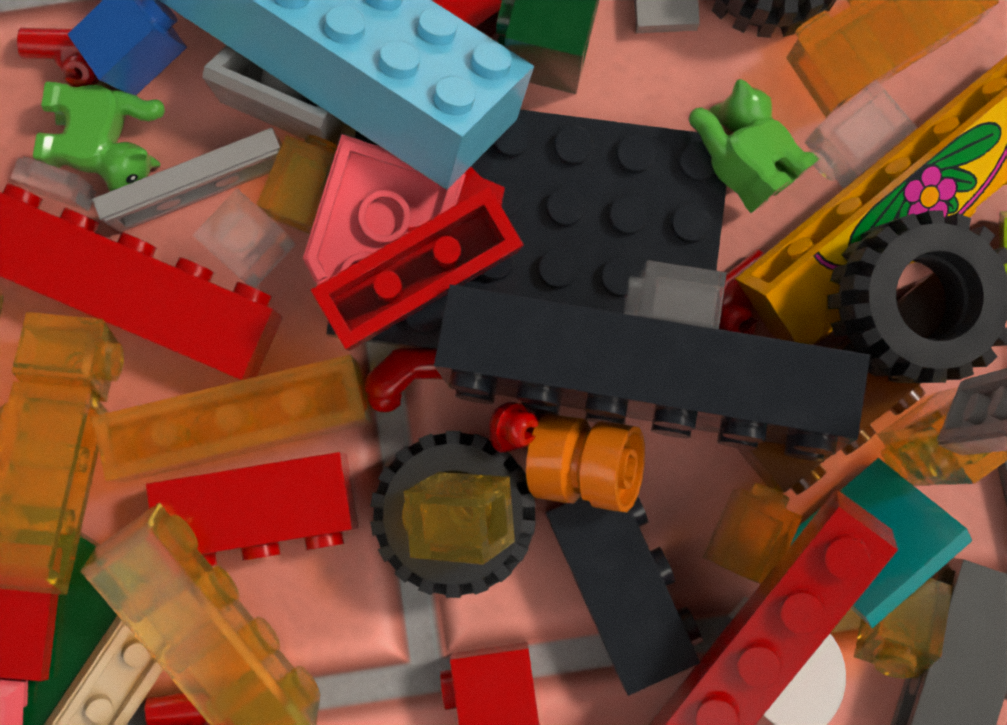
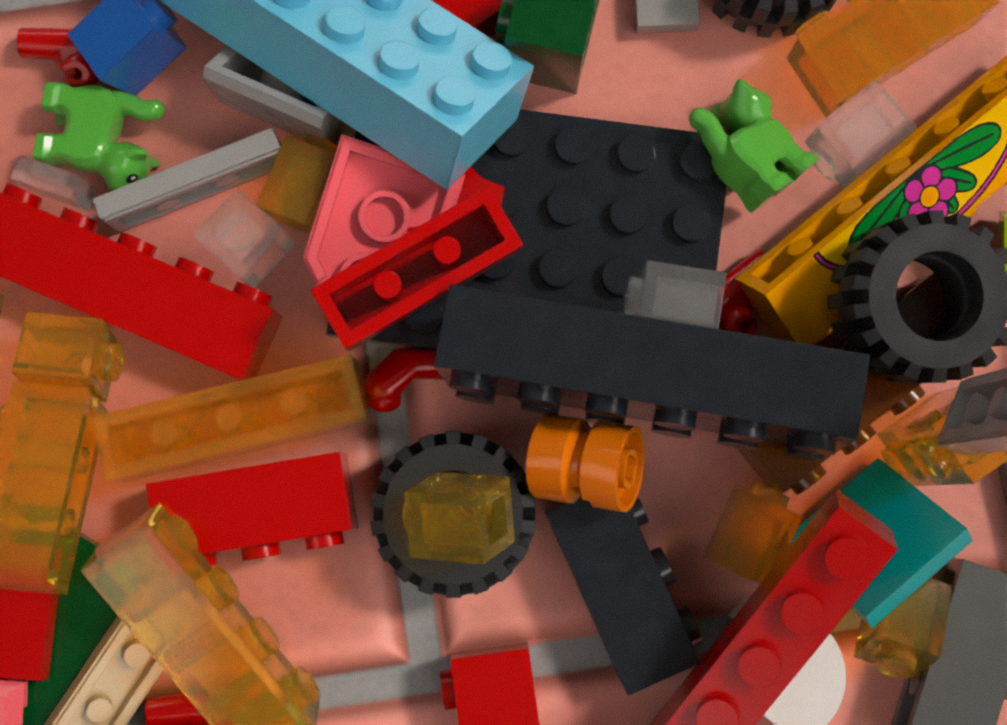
red arm [489,402,544,453] -> none

